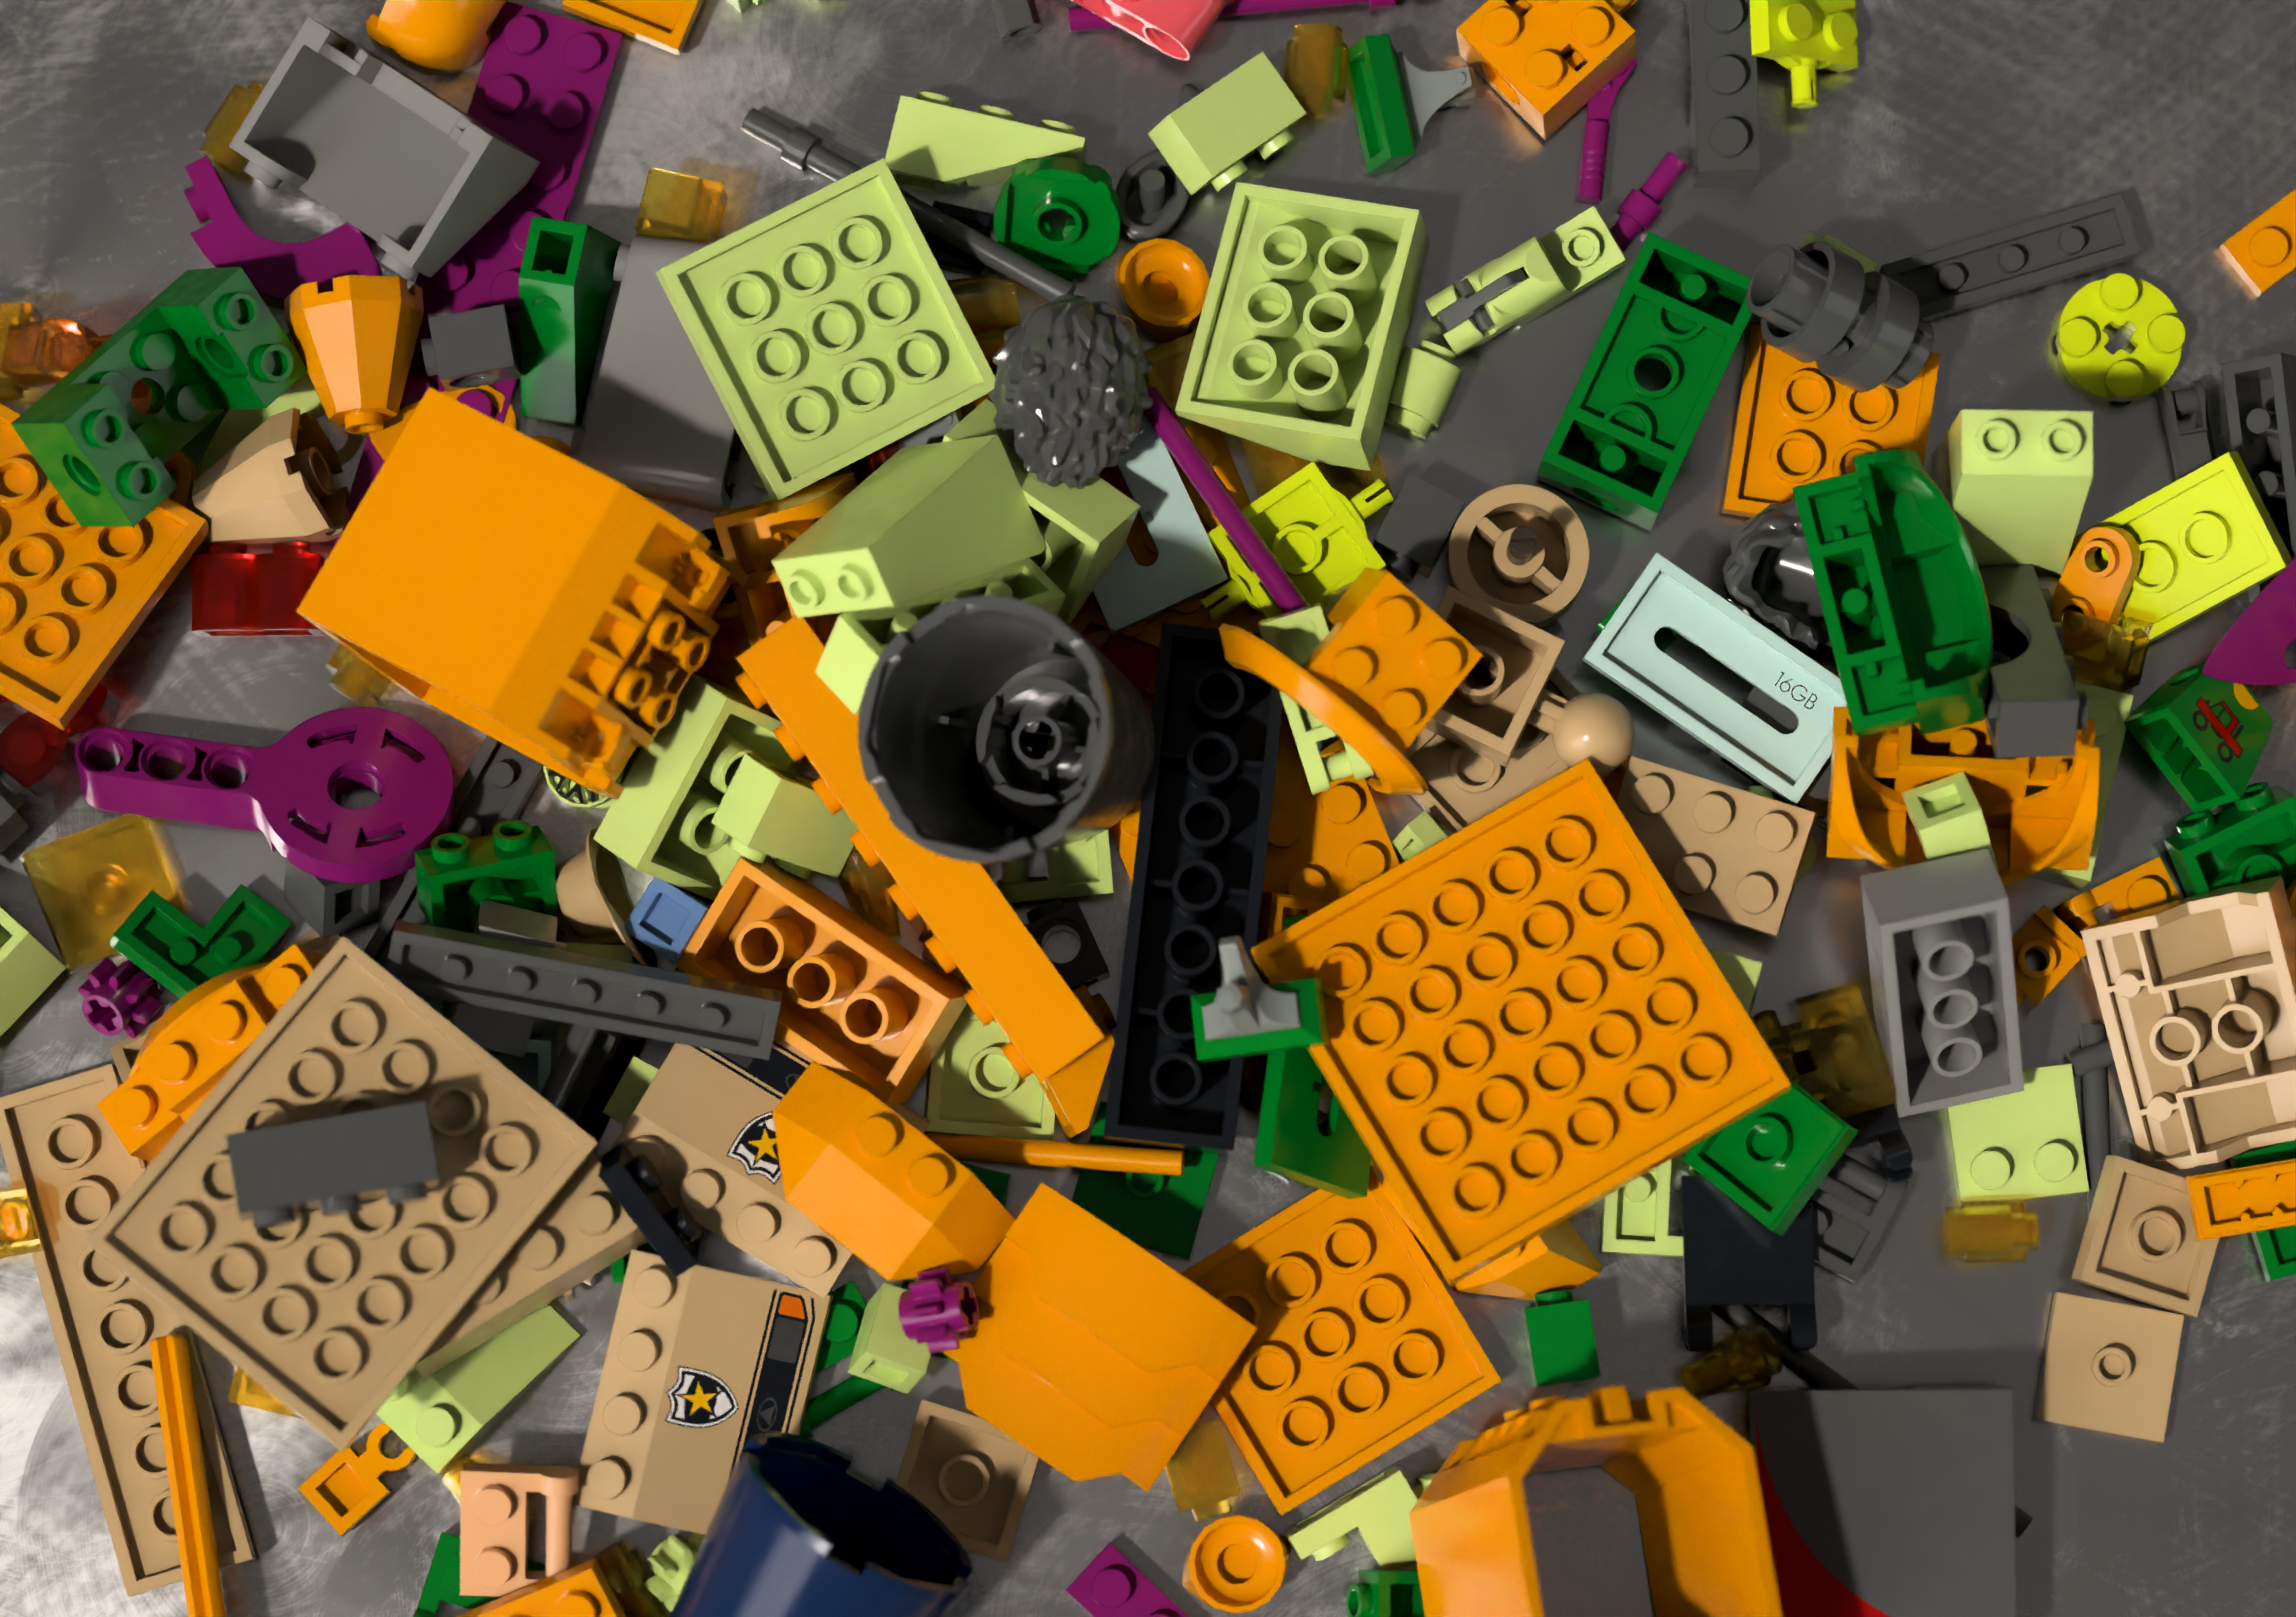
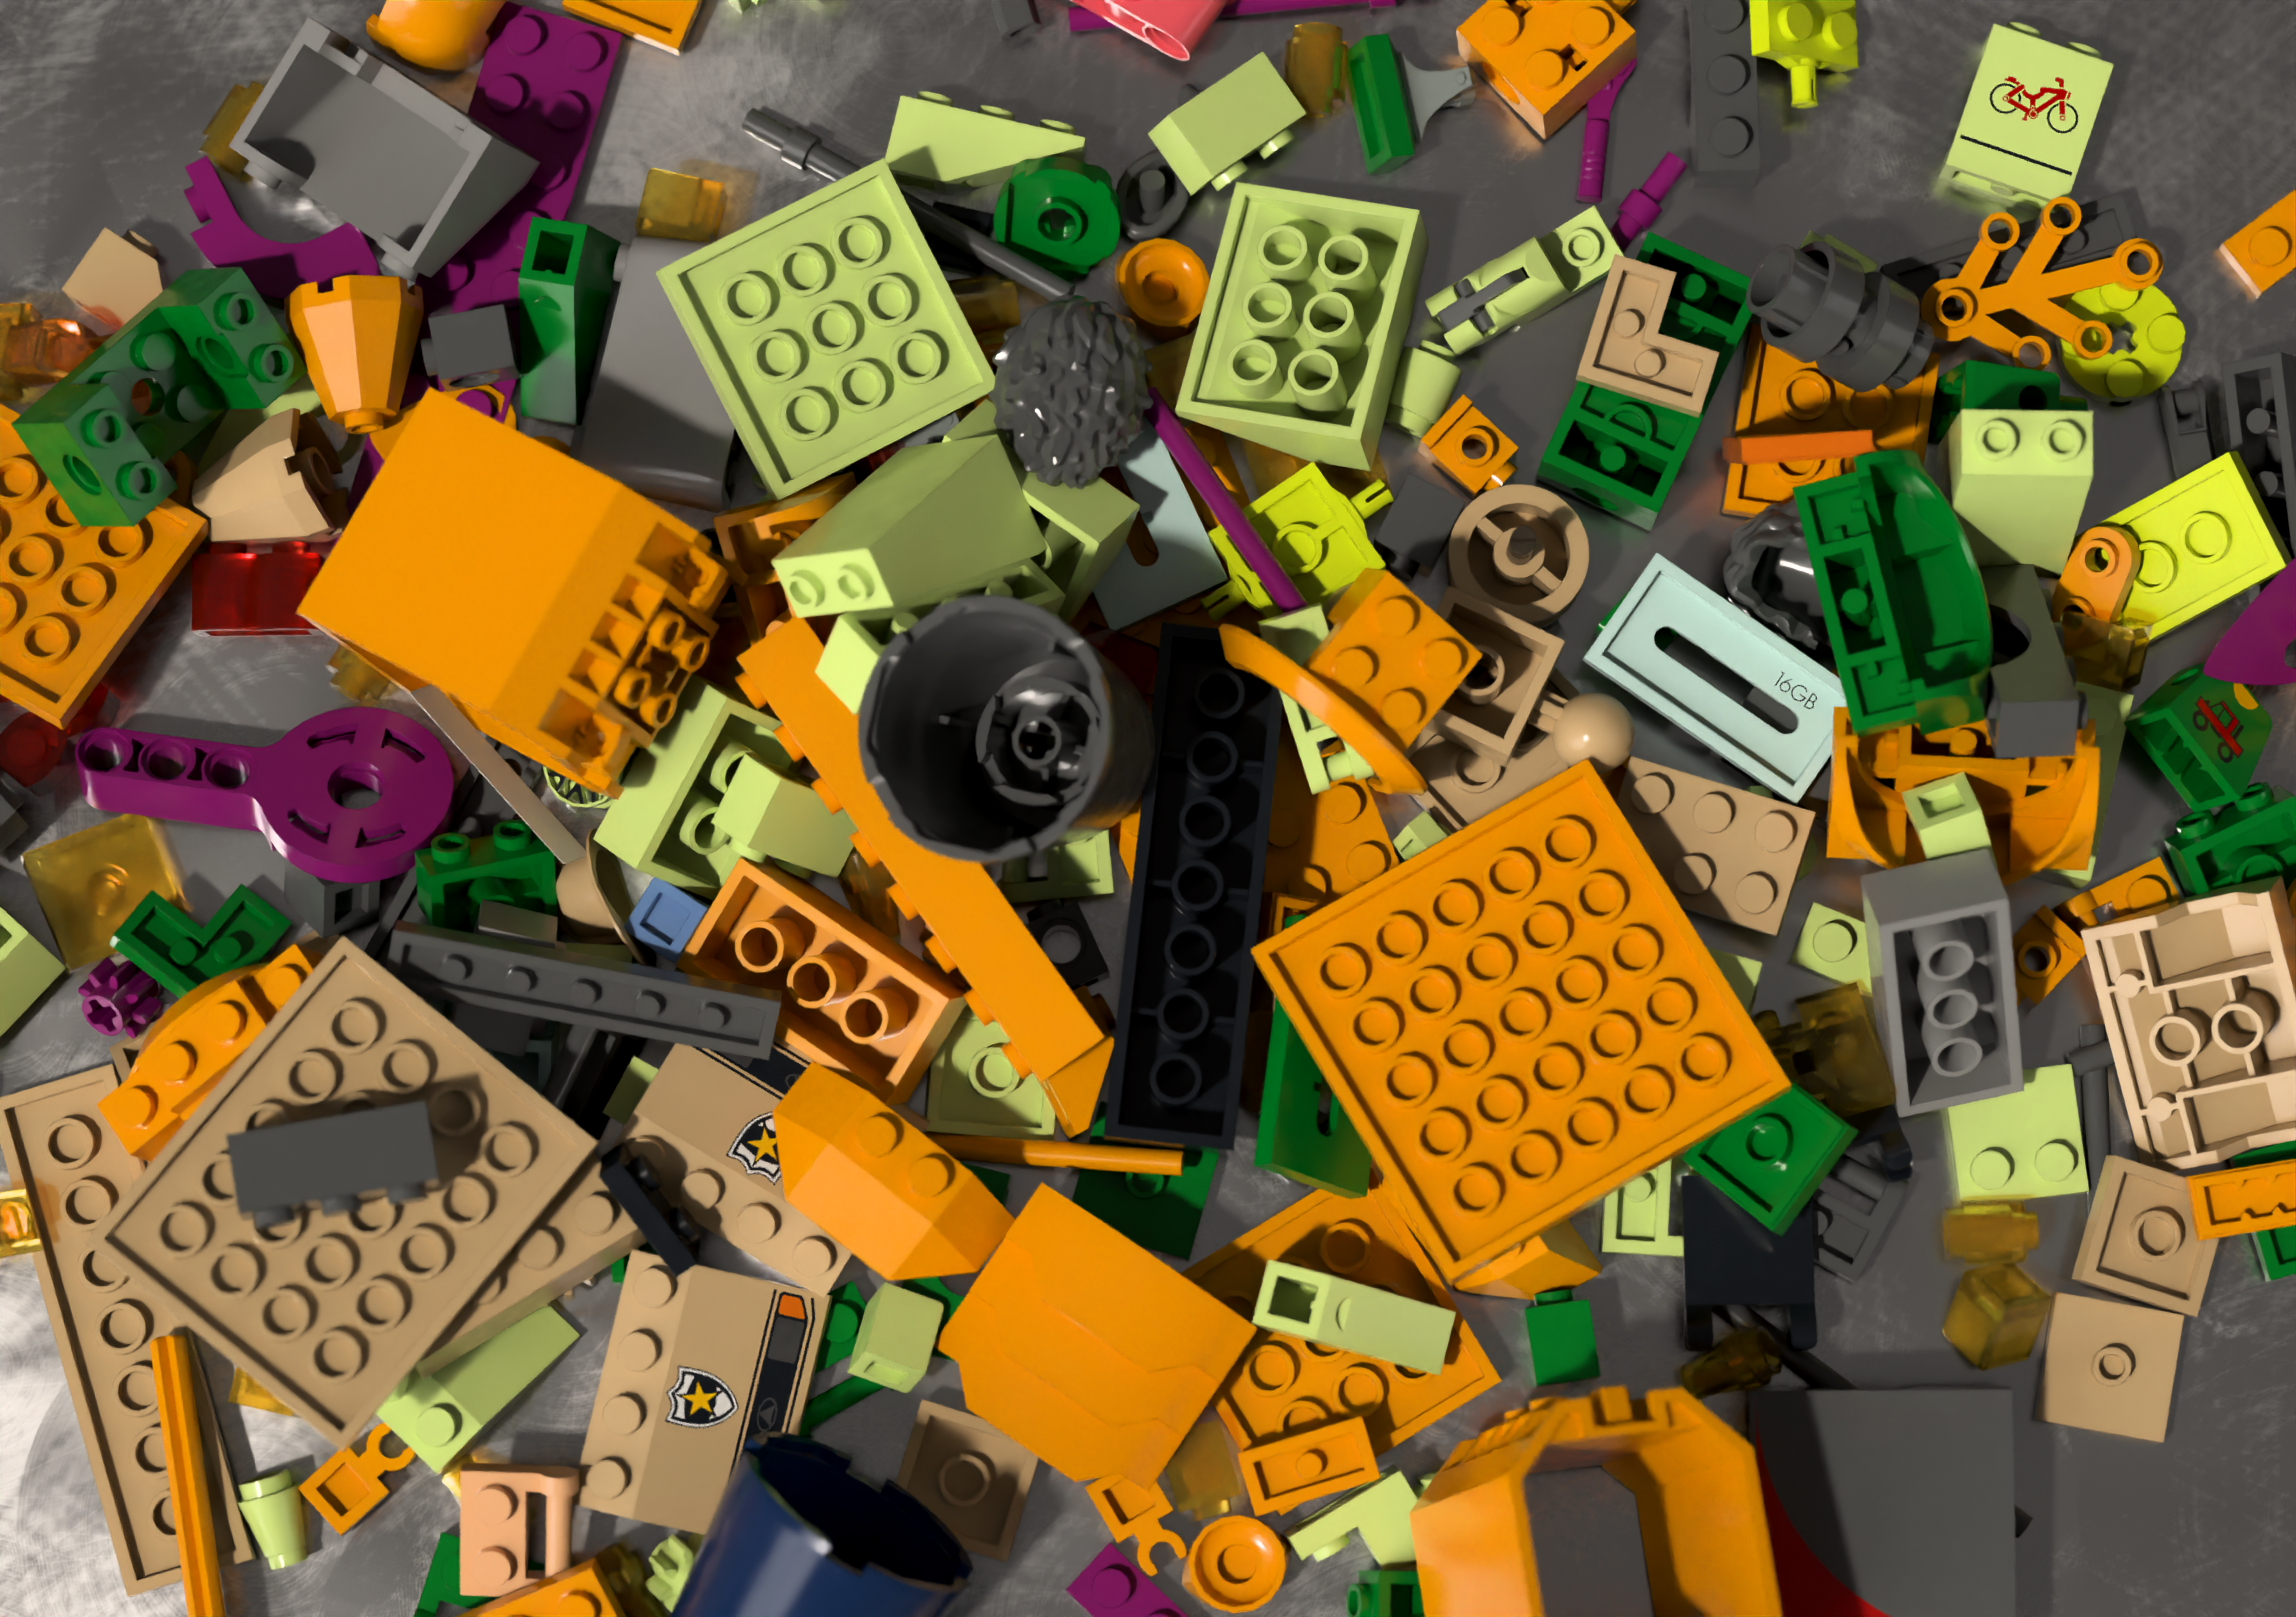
magenta gear [899,1268,979,1353] -> none
piece [1190,936,1330,1062] -> none
none -> tan slope [62,227,169,331]
none -> yellowish green cone [237,1469,308,1570]
none -> white sticker [410,684,587,864]
none -> light orange plate [1085,1474,1187,1577]
none -> light orange plate [1237,1416,1381,1517]
none -> yellowish green slope [1252,1259,1456,1376]
none -> light orange brick [1418,394,1519,501]
none -> tan plate [1575,254,1719,418]
none -> orange tile [1722,428,1873,465]
none -> yellowish green plate [1788,902,1873,998]
none -> light orange plant [1920,197,2163,371]
none -> green torso [1928,360,2088,445]
none -> yellowish green panel [1938,22,2114,214]
none -> clear yellow panel [1943,1260,2052,1371]

